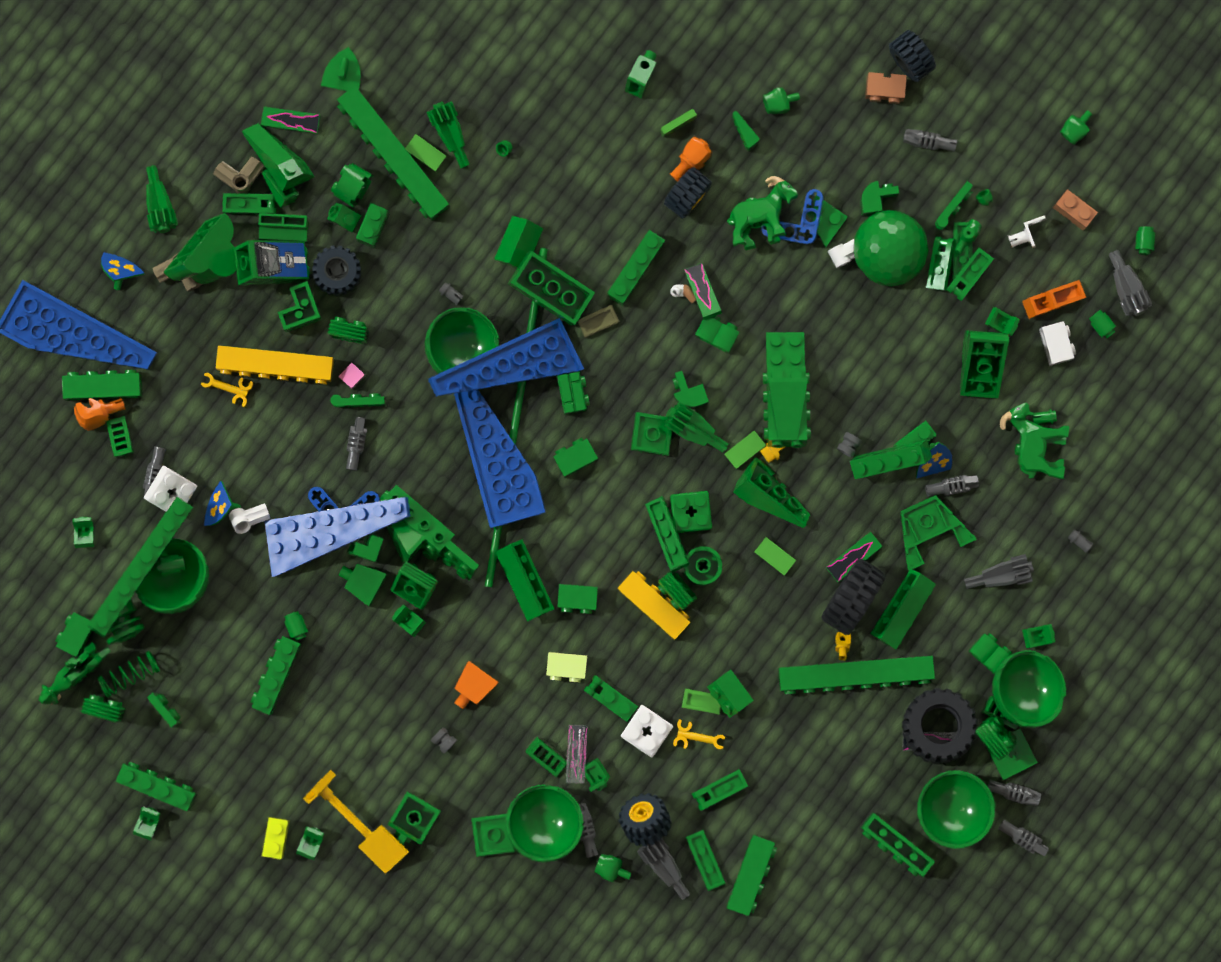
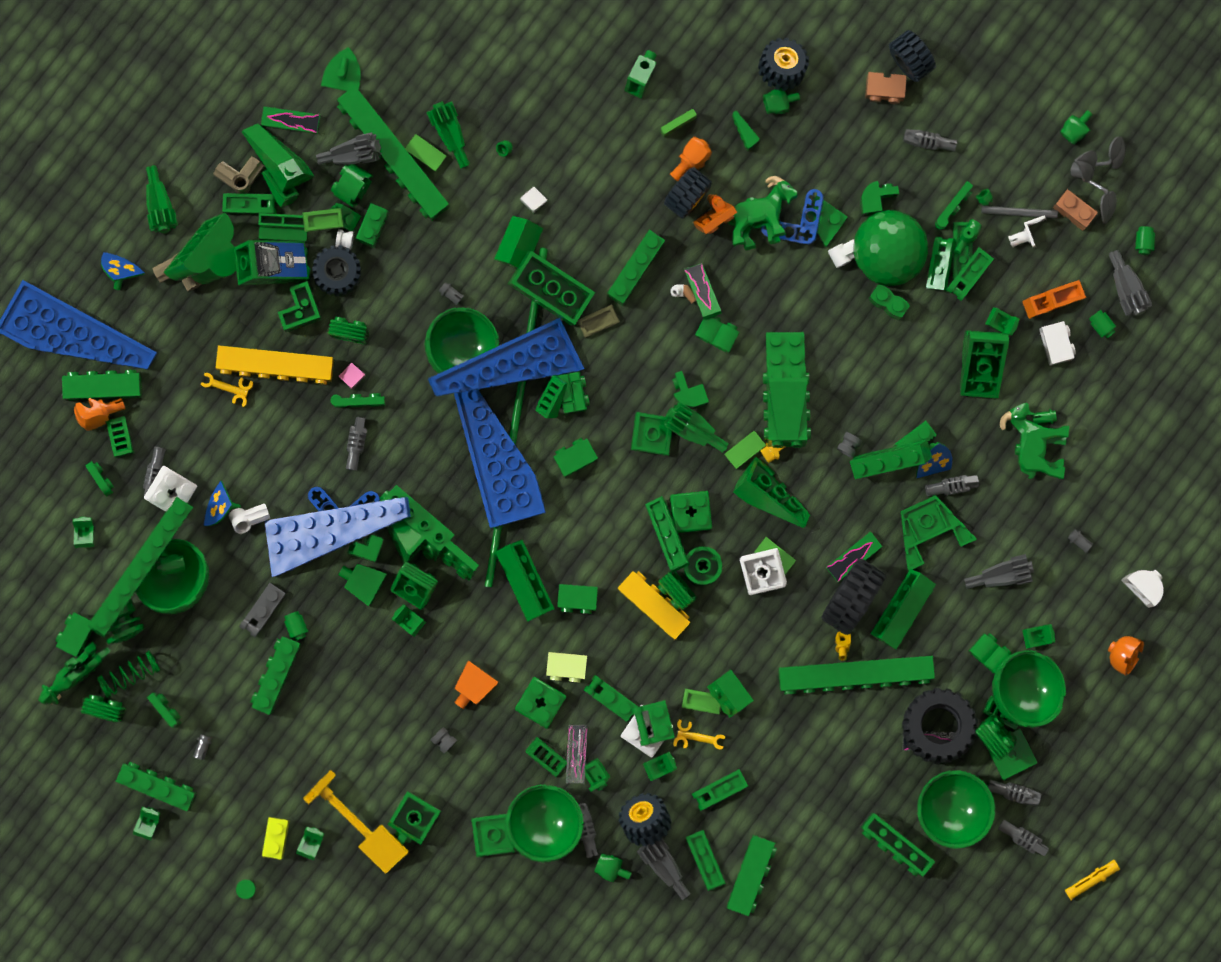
none -> green plate [85,461,114,497]
none -> dark grey pin [193,735,212,760]
none -> green tile [236,879,256,899]
none -> dark grey plate [239,583,286,638]
none -> bright green tile [302,208,343,232]
none -> dark grey piece [316,132,382,164]
none -> white wheel [335,229,354,250]
none -> green brick [515,677,566,729]
none -> white slope [520,187,547,213]
none -> green slope [535,375,567,419]
none -> green plate [631,700,675,746]
none -> green bracket [643,752,677,781]
none -> orange plate [693,195,737,234]
none -> white brick [740,548,787,595]
none -> black wheel [758,38,809,91]
none -> green brick [869,285,909,320]
none -> dark grey bar [981,206,1058,218]
none -> yellow pin [1065,859,1120,900]
none -> dark grey plant [1071,137,1125,224]
none -> orange cylinder [1108,636,1144,675]
none -> white brick [1121,570,1163,608]

